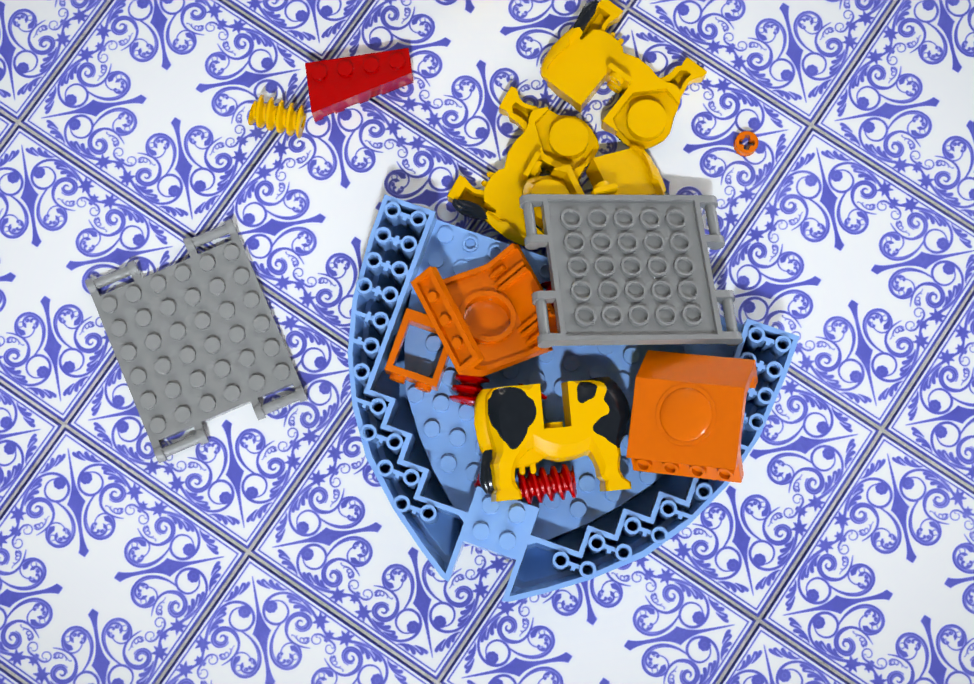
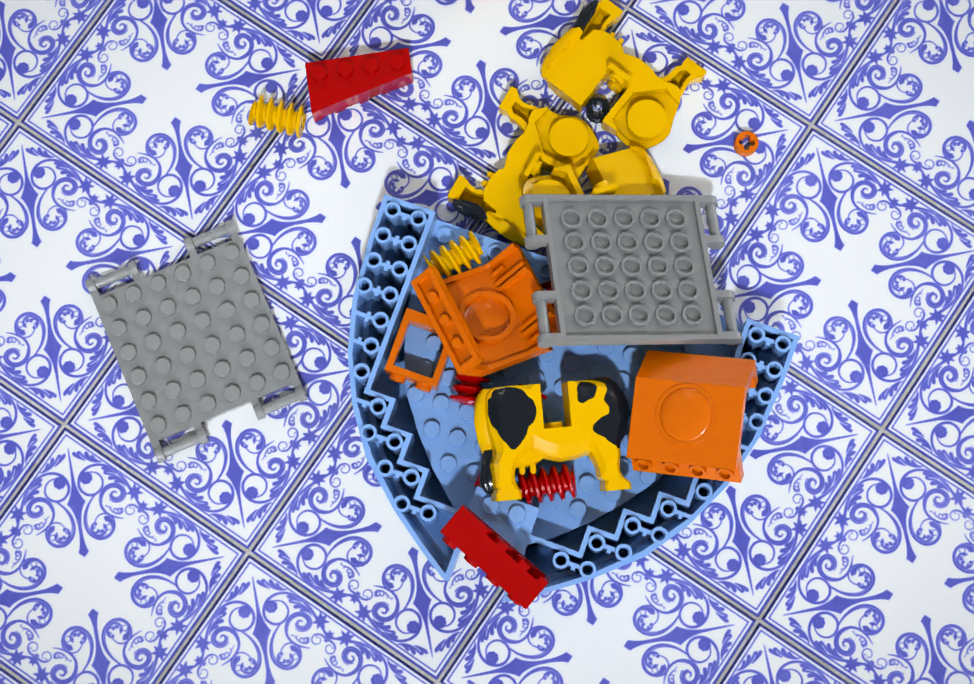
none -> yellow piece [422,230,484,277]
none -> red wedge [440,504,550,609]
none -> black bush [586,97,610,124]

